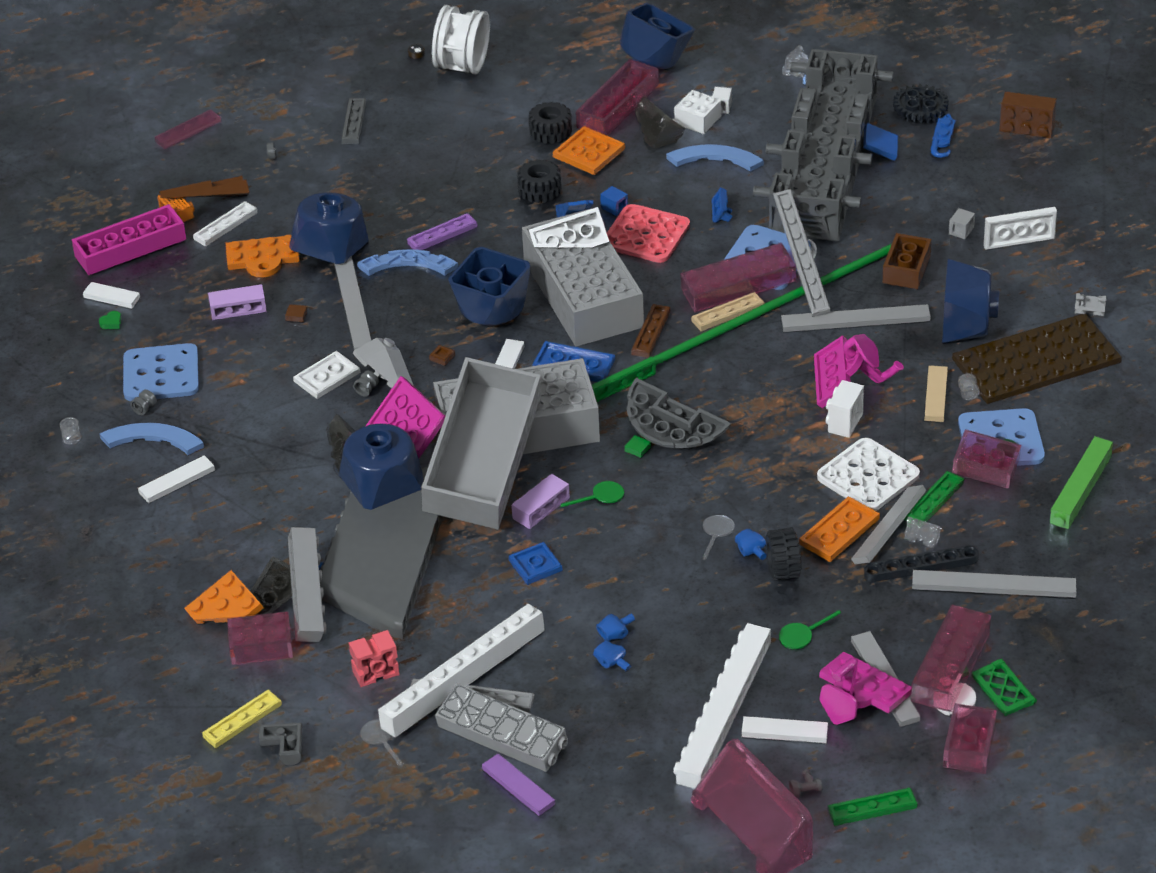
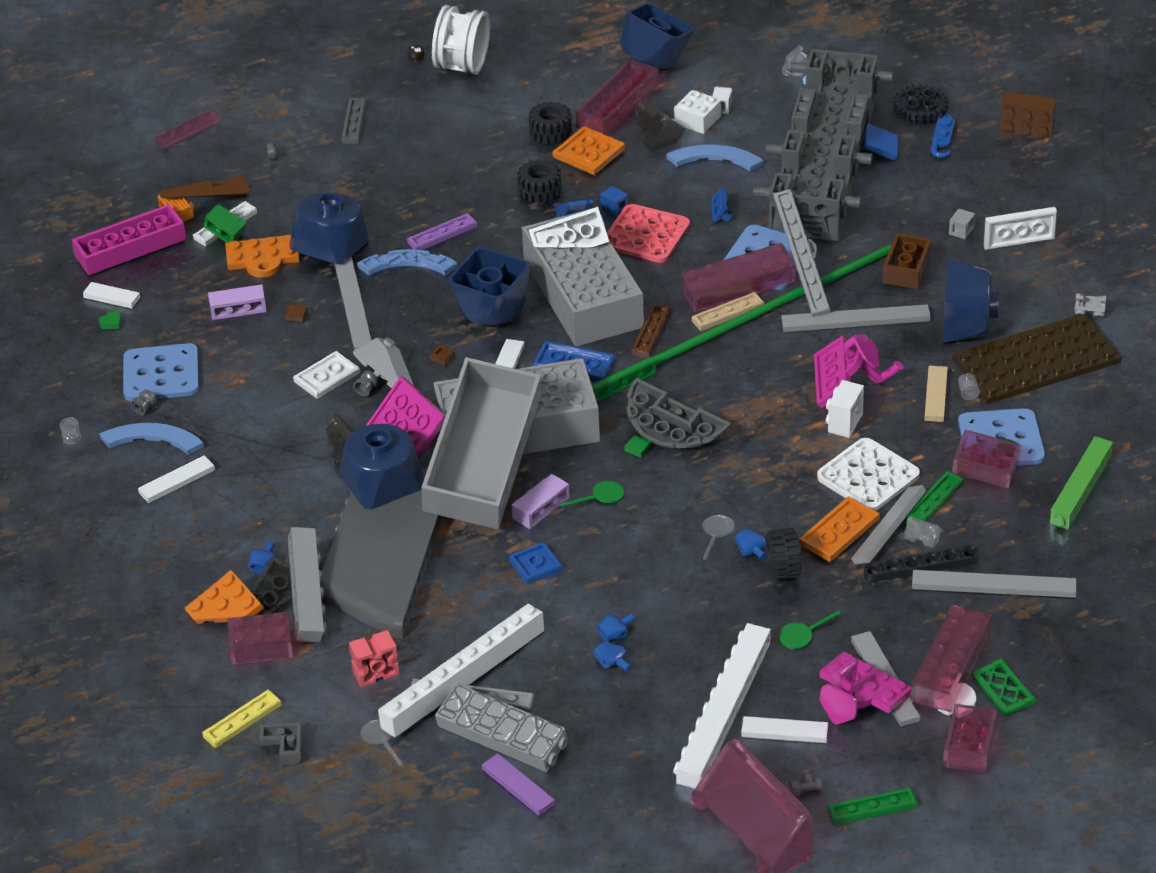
none -> green brick [204,204,246,243]
none -> blue piece [248,541,277,574]

